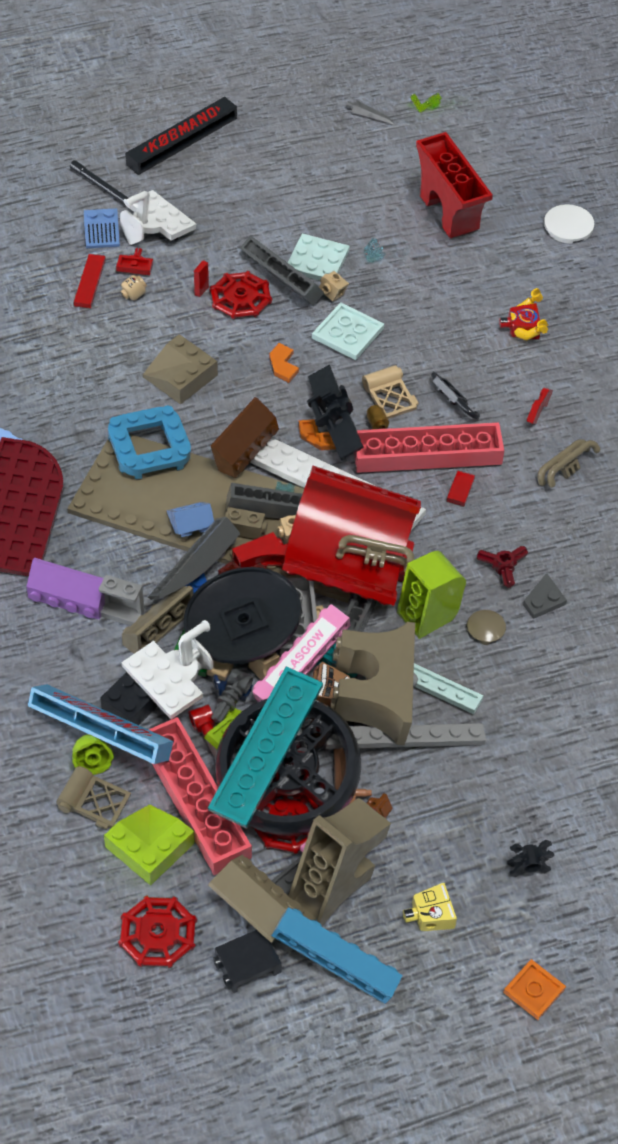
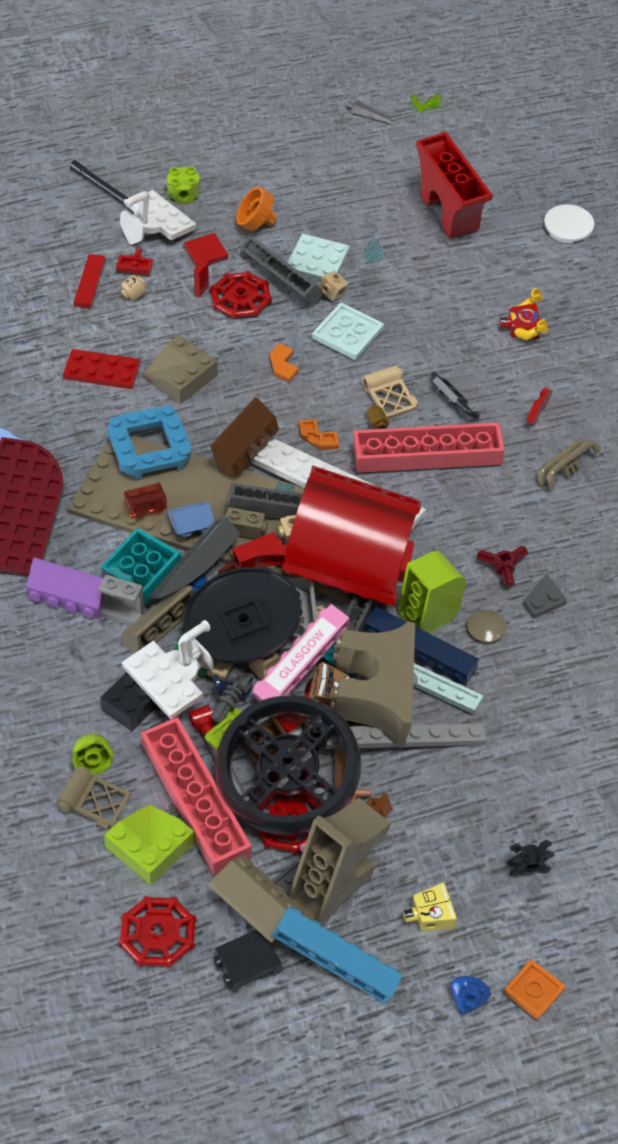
dark azure brick [28,684,174,764] -> none
medium blue slope [84,208,120,249] -> none
black brick [125,97,237,175] -> none
teal plate [208,666,323,828] -> none
black piece [307,364,364,462] -> none
dark tan piece [336,535,415,572] -> none
red tile [447,471,475,506] -> none
none -> red plate [63,349,141,390]
none -> teal slope [100,528,182,606]
none -> clear red brick [124,482,167,518]
none -> lime brick [167,166,200,204]
none -> red tile [184,233,228,267]
none -> orange piece [236,186,277,231]
none -> dark blue brick [364,607,479,686]
none -> blue piece [451,976,491,1014]

